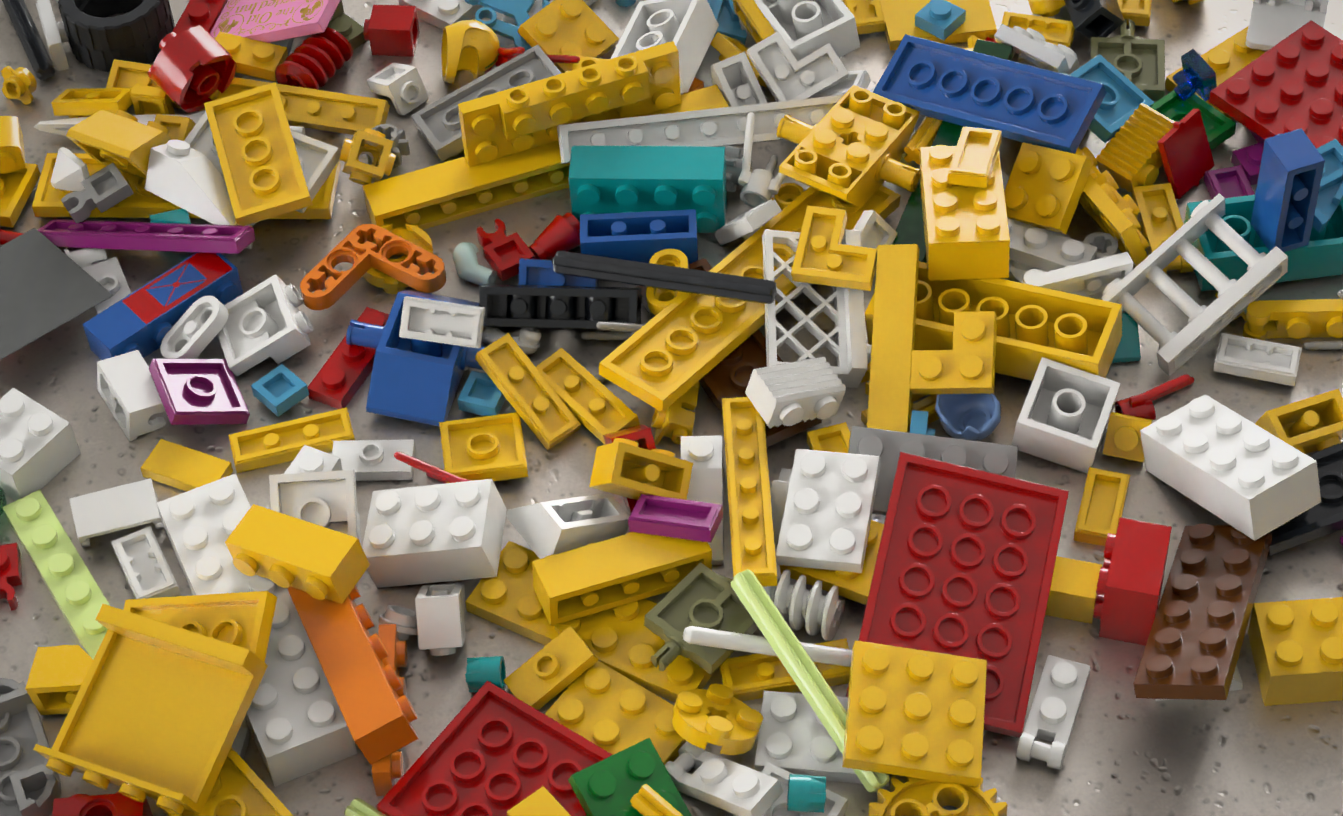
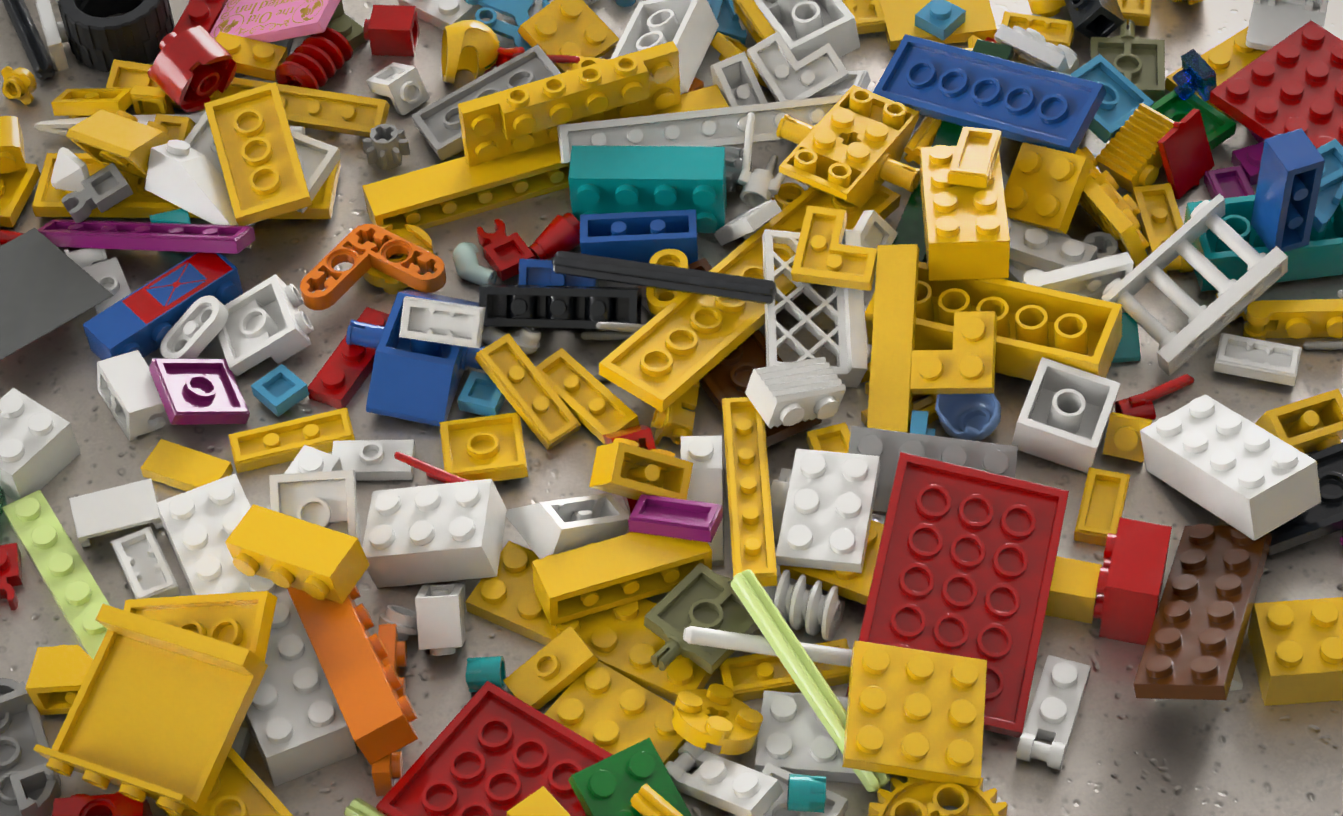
yellow brick [339,128,396,185] -> none

